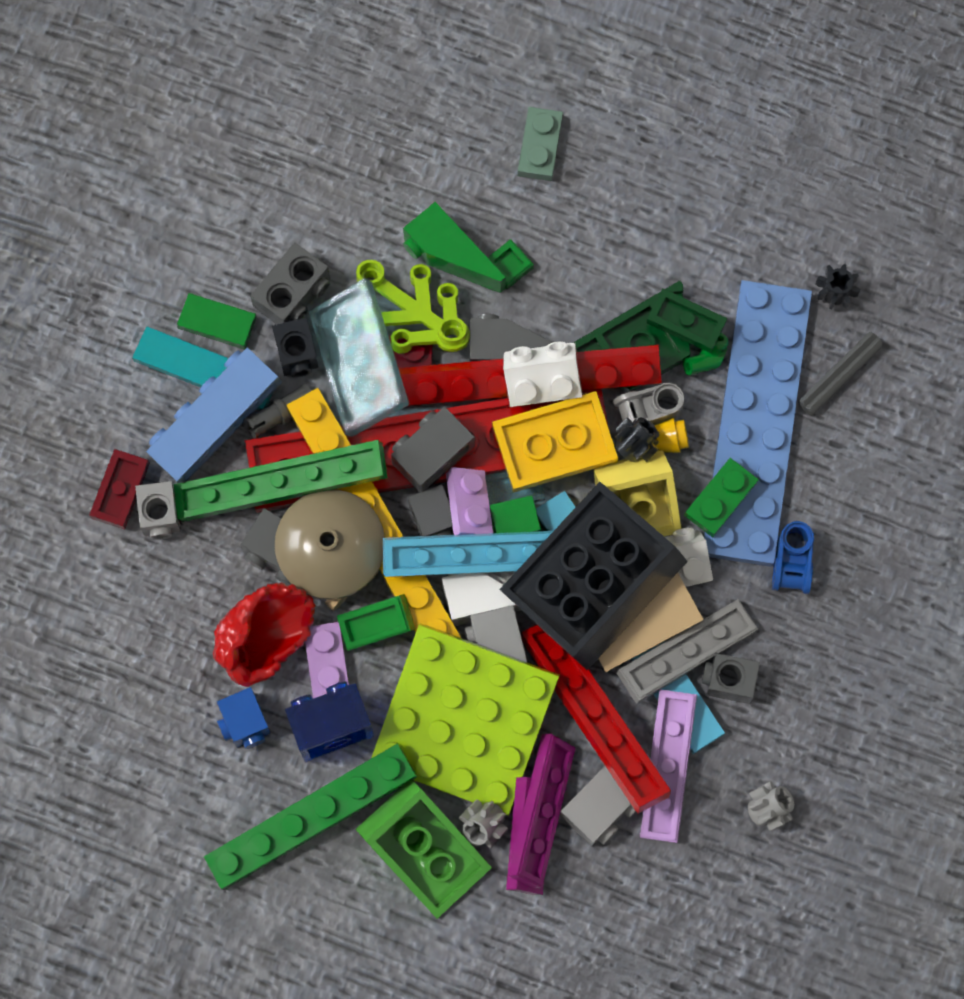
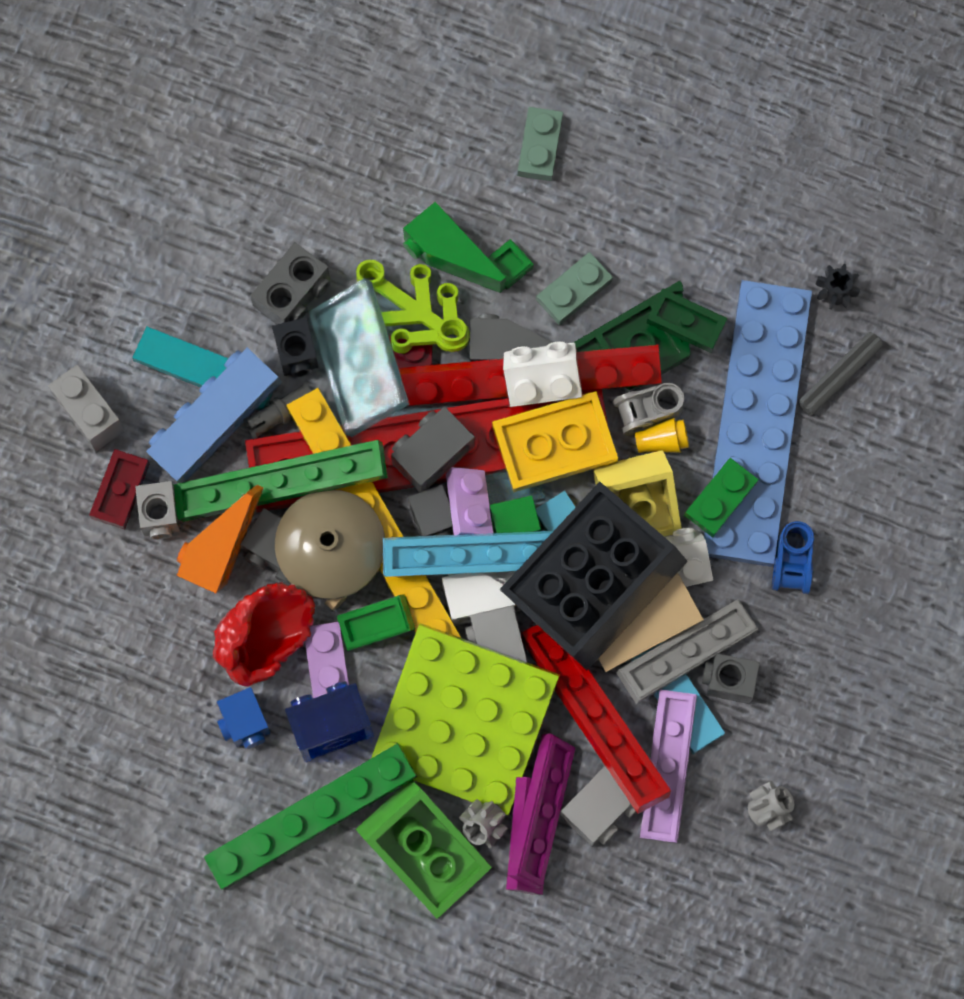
green tile [177,293,257,350] -> none
black gear [615,417,659,462] -> none
green arm [683,333,729,375] -> none
none -> light grey brick [48,365,125,452]
none -> orange slope [177,485,264,593]
none -> sand green plate [536,252,613,326]

